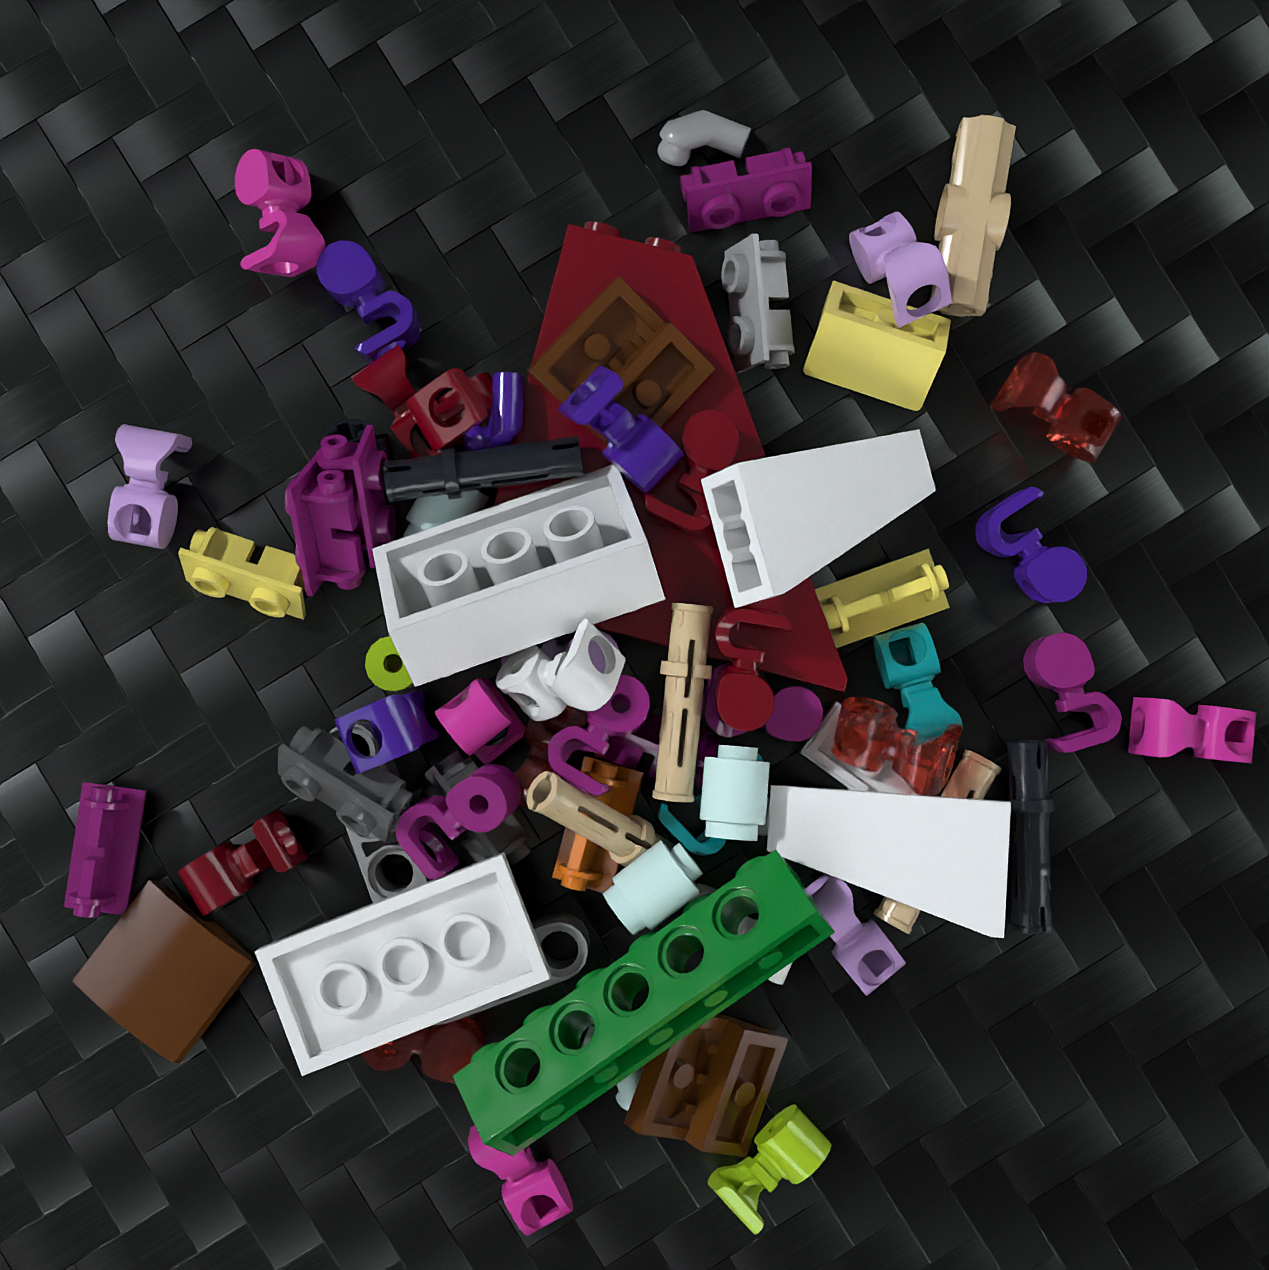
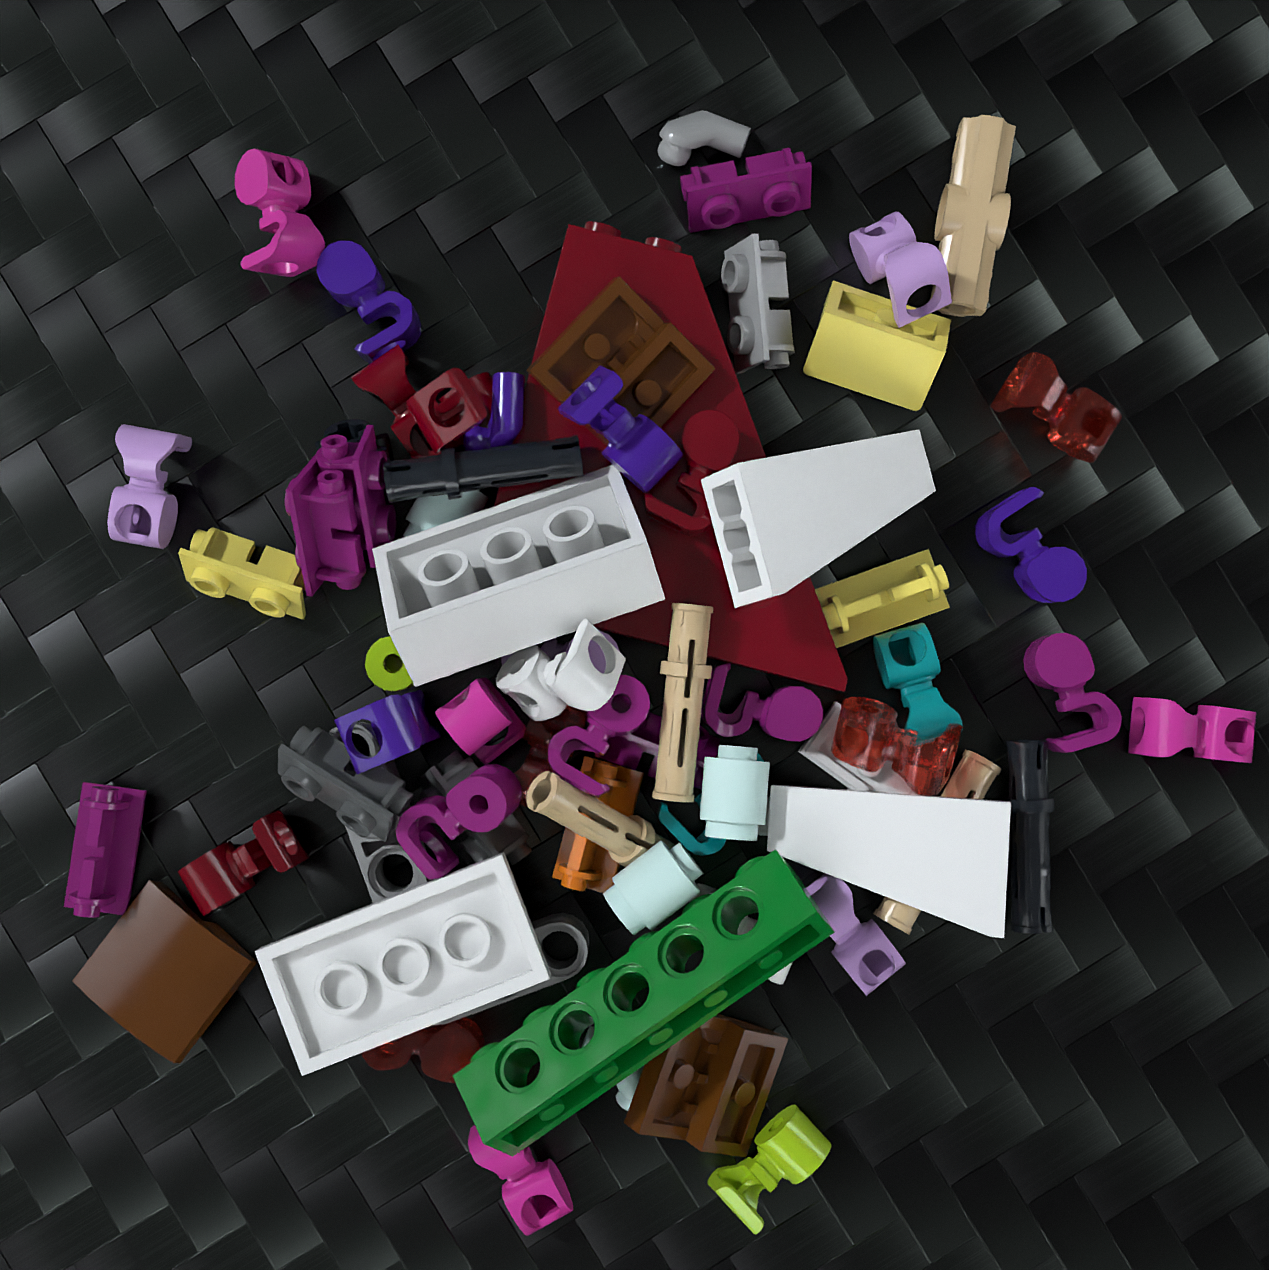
dark red leg [714,605,793,731] -> none

